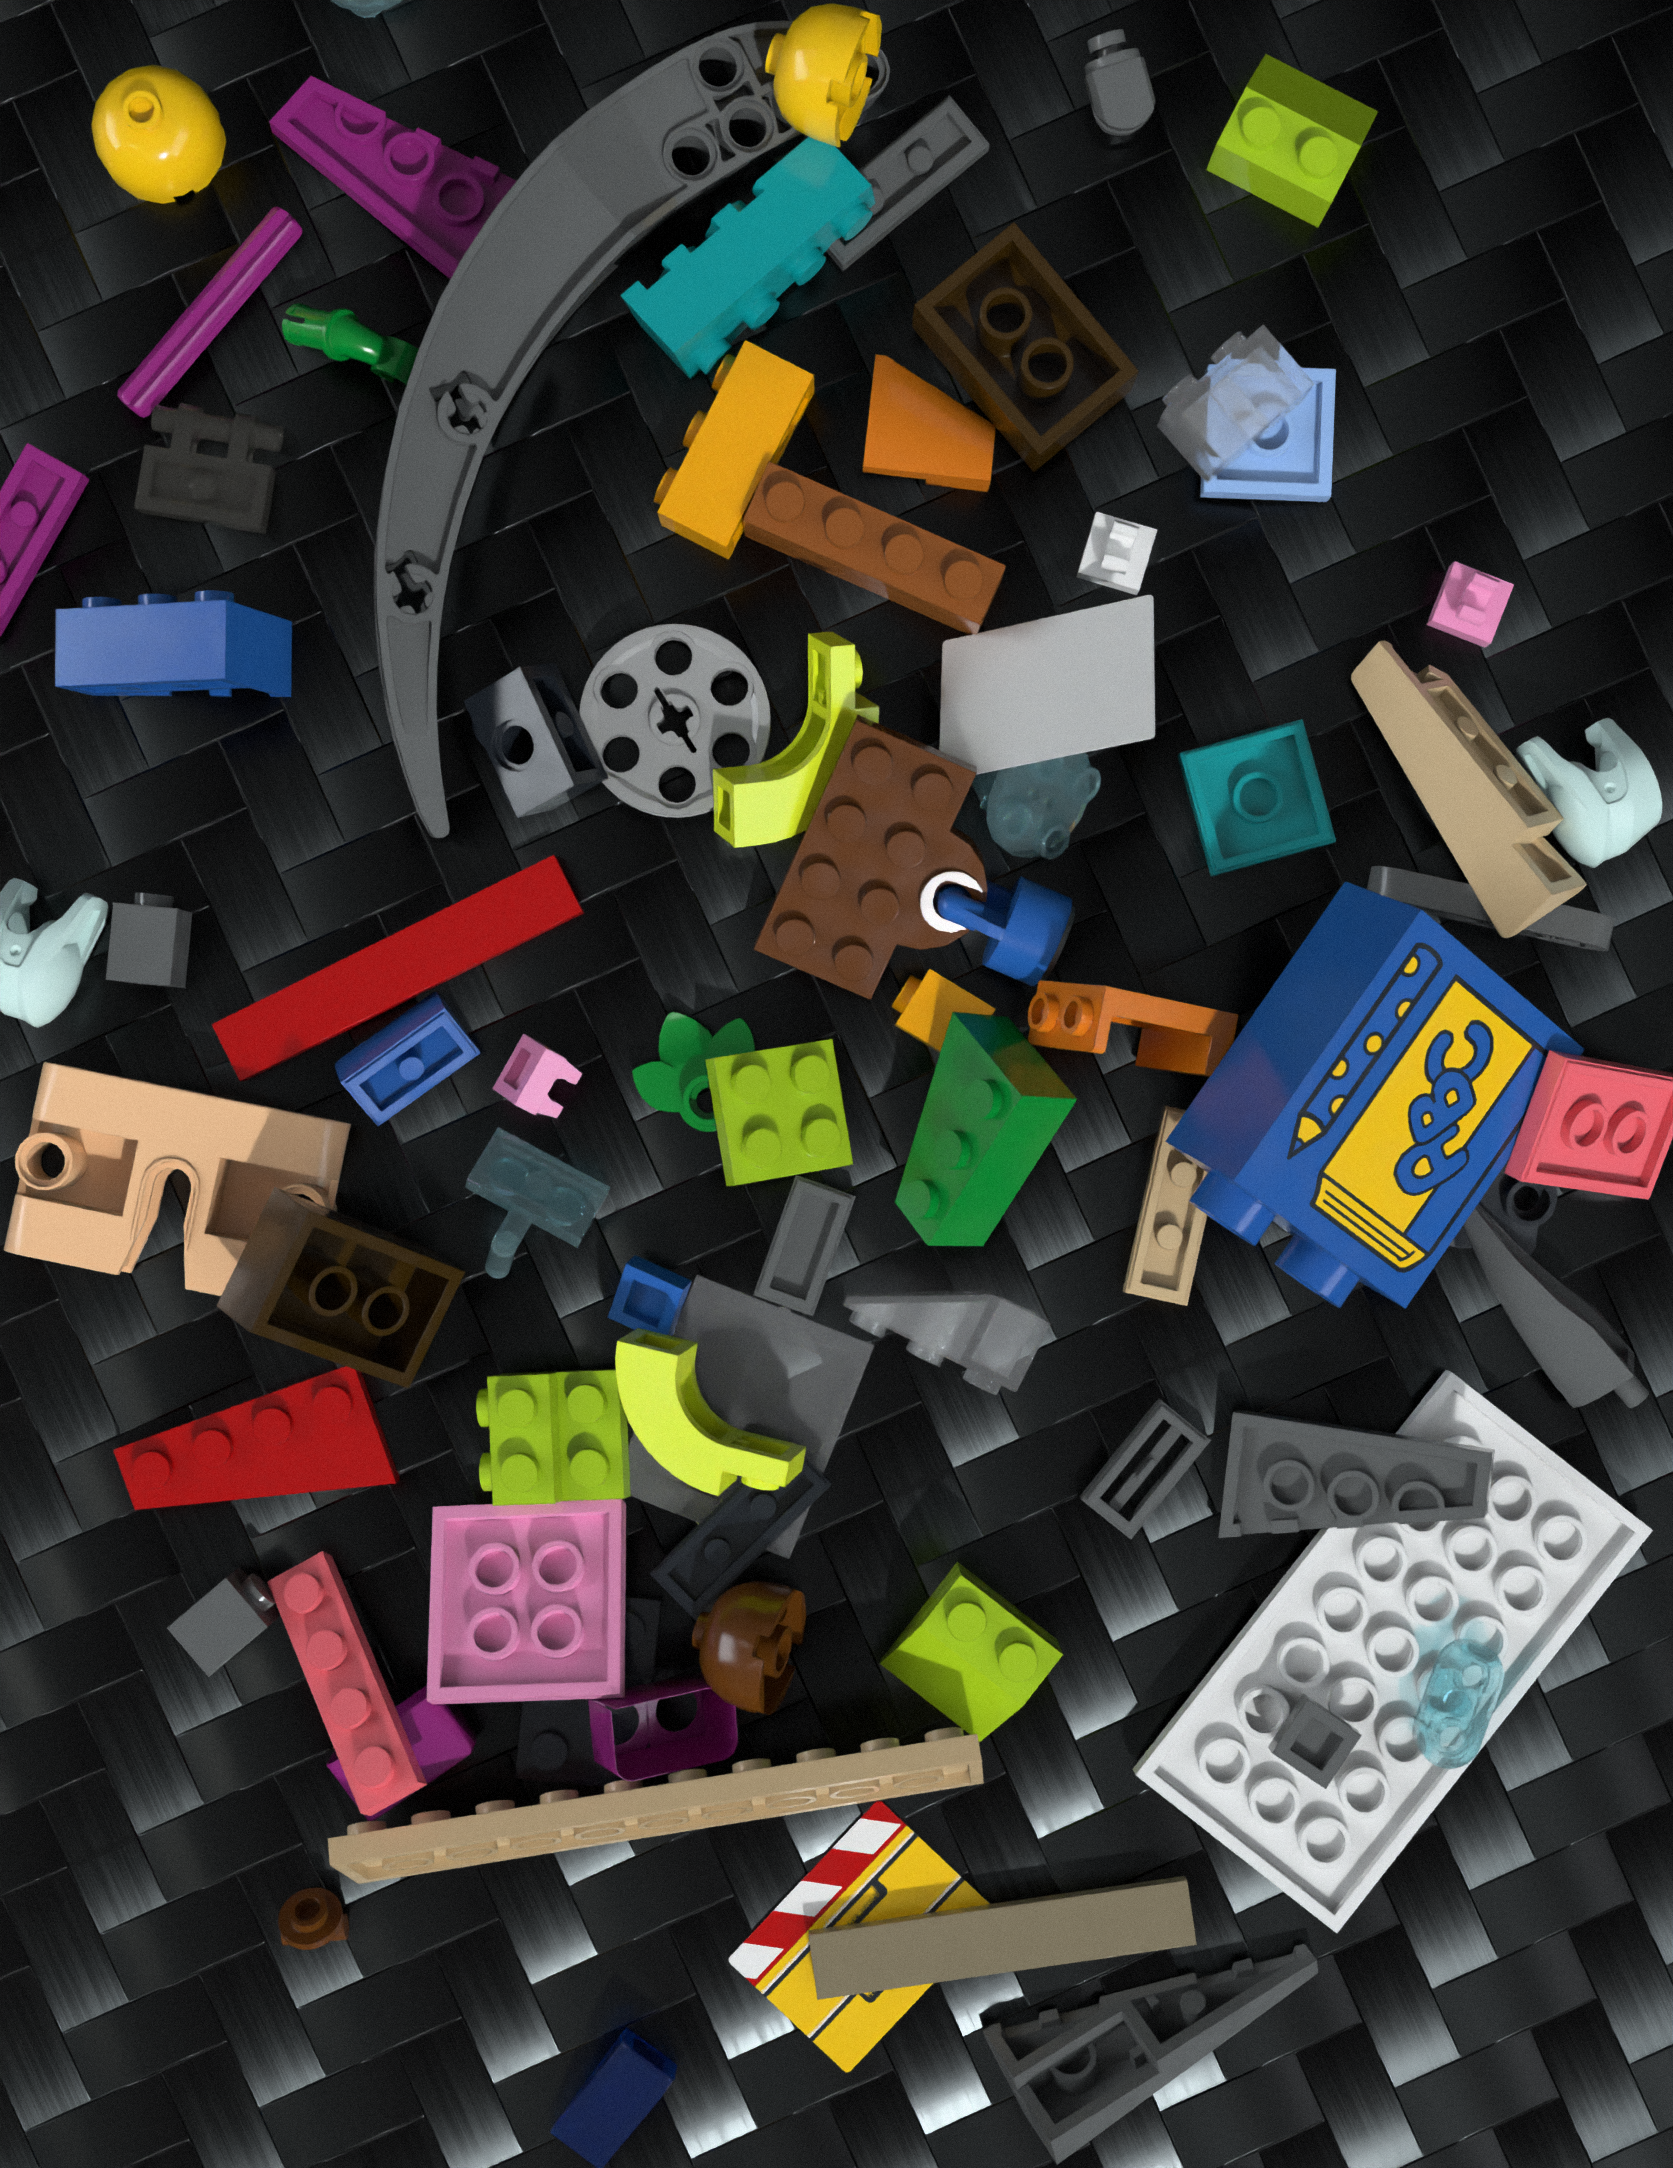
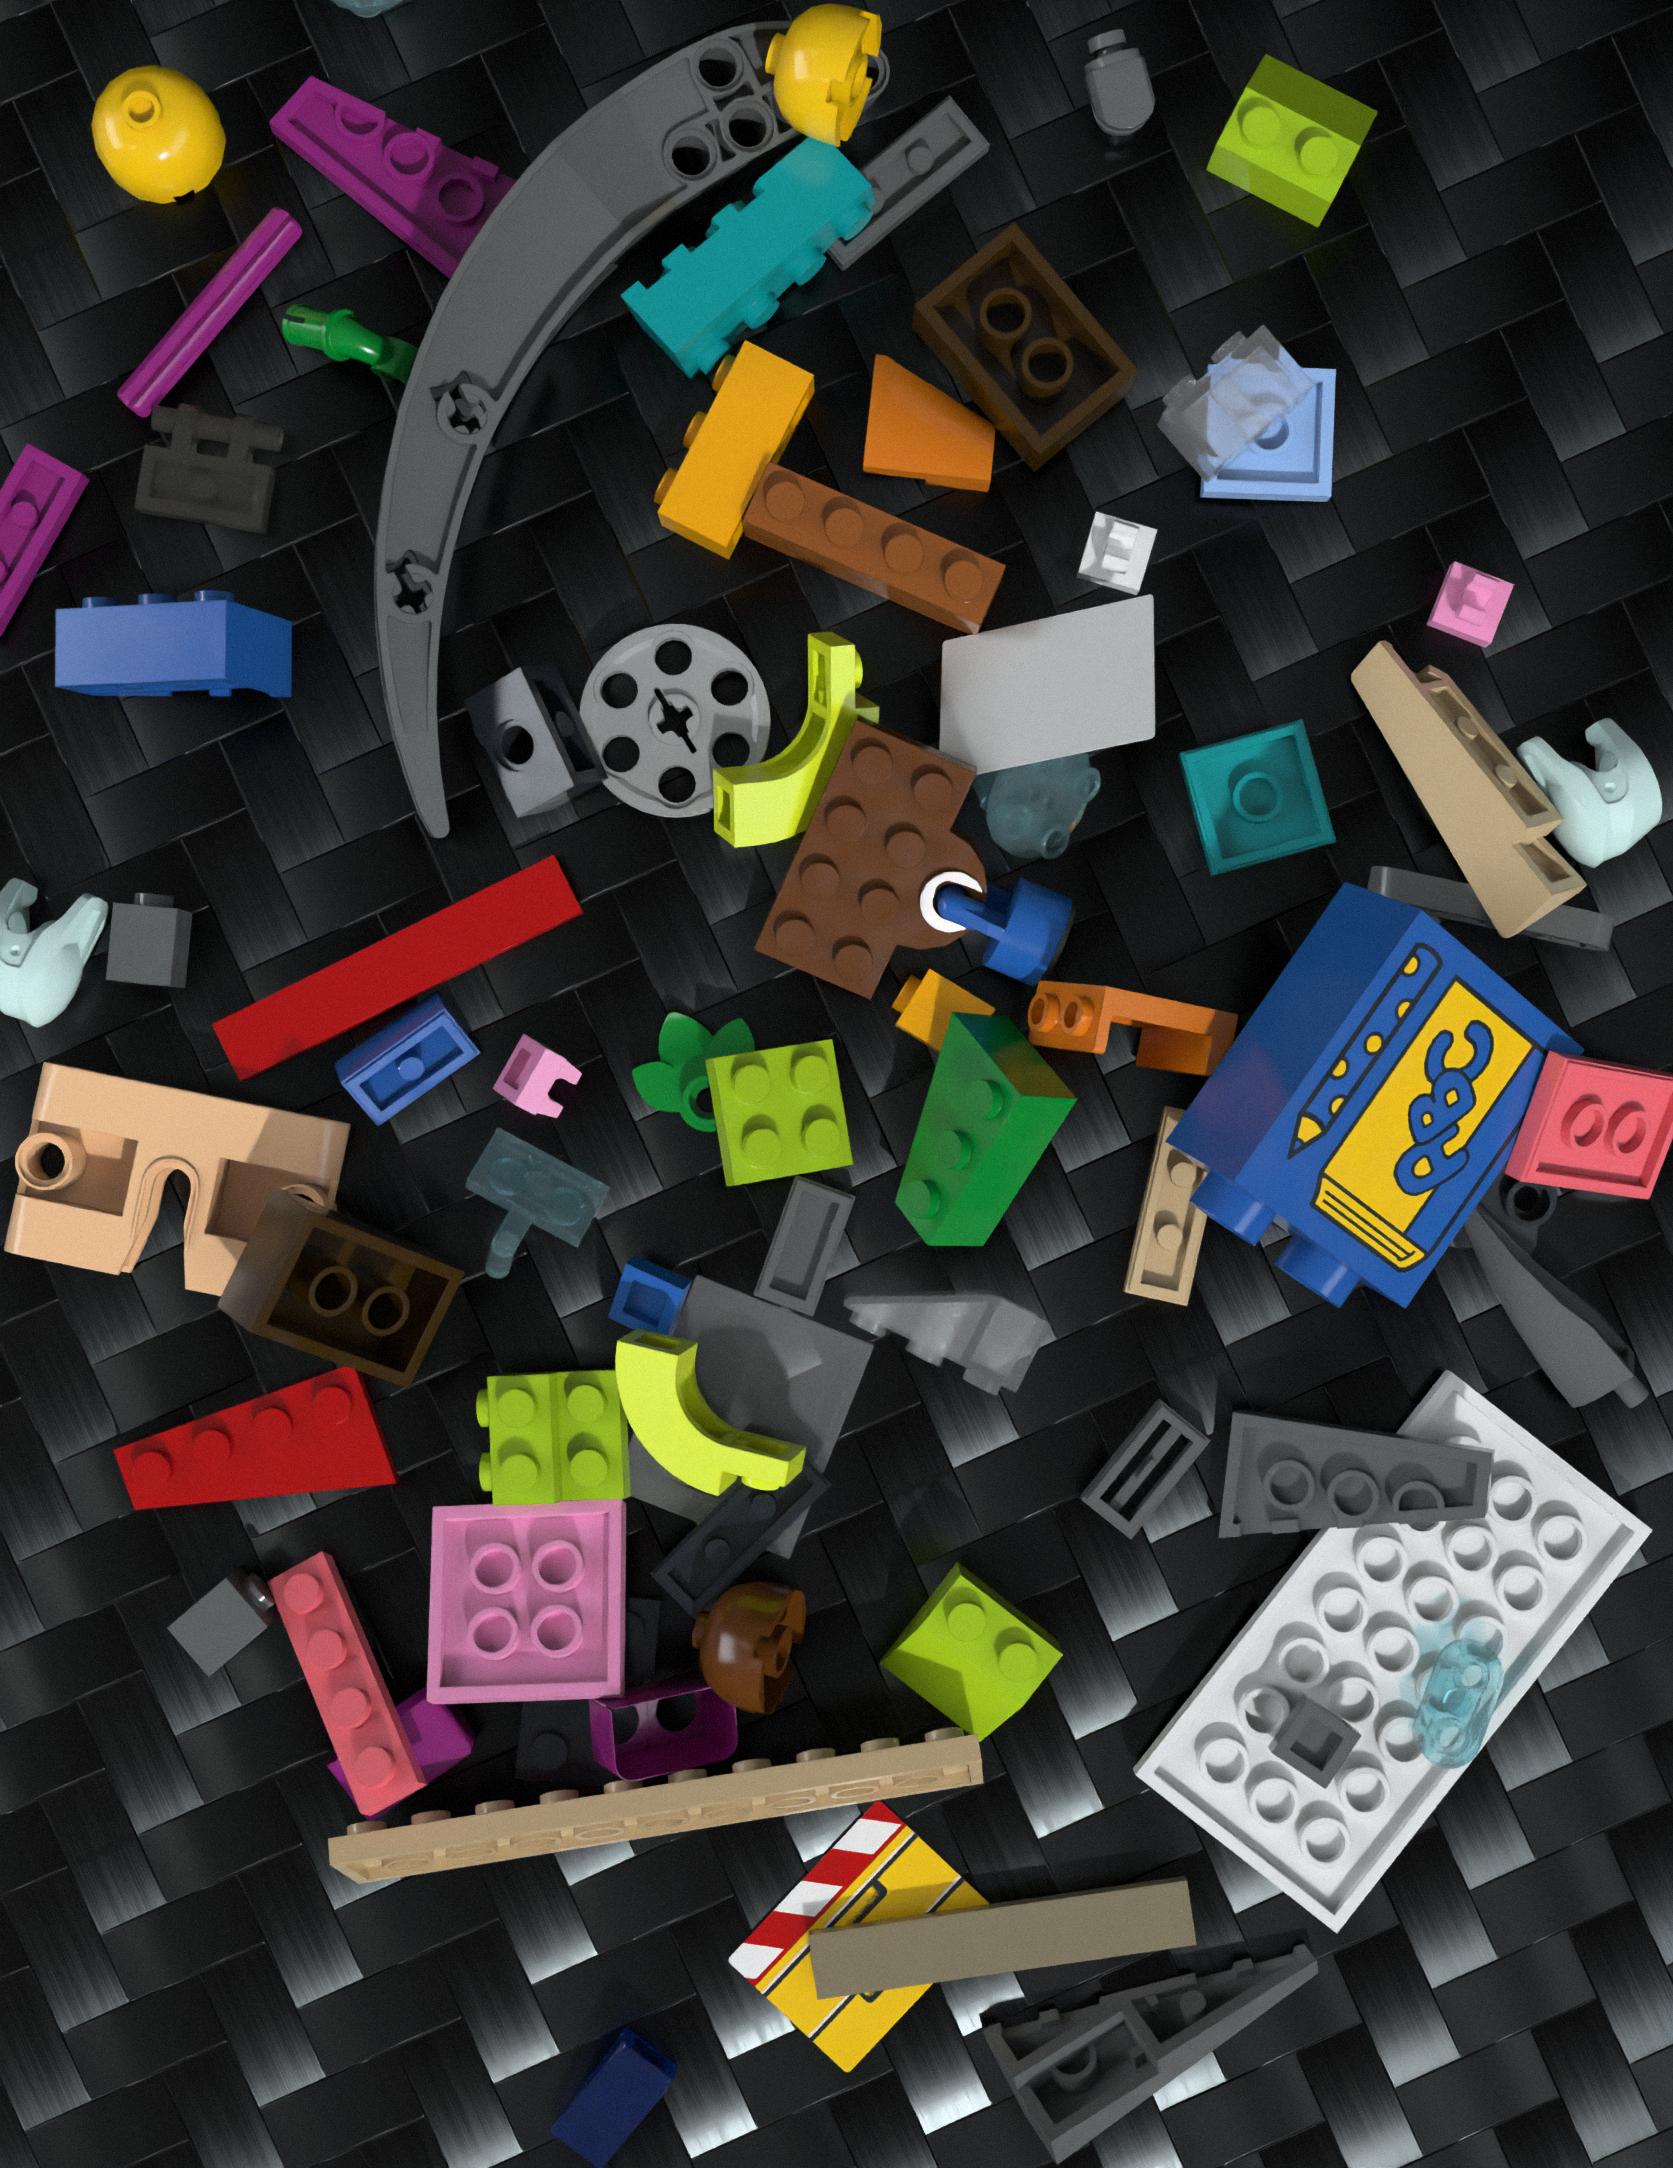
reddish brown plate [278,1888,349,1950] -> none

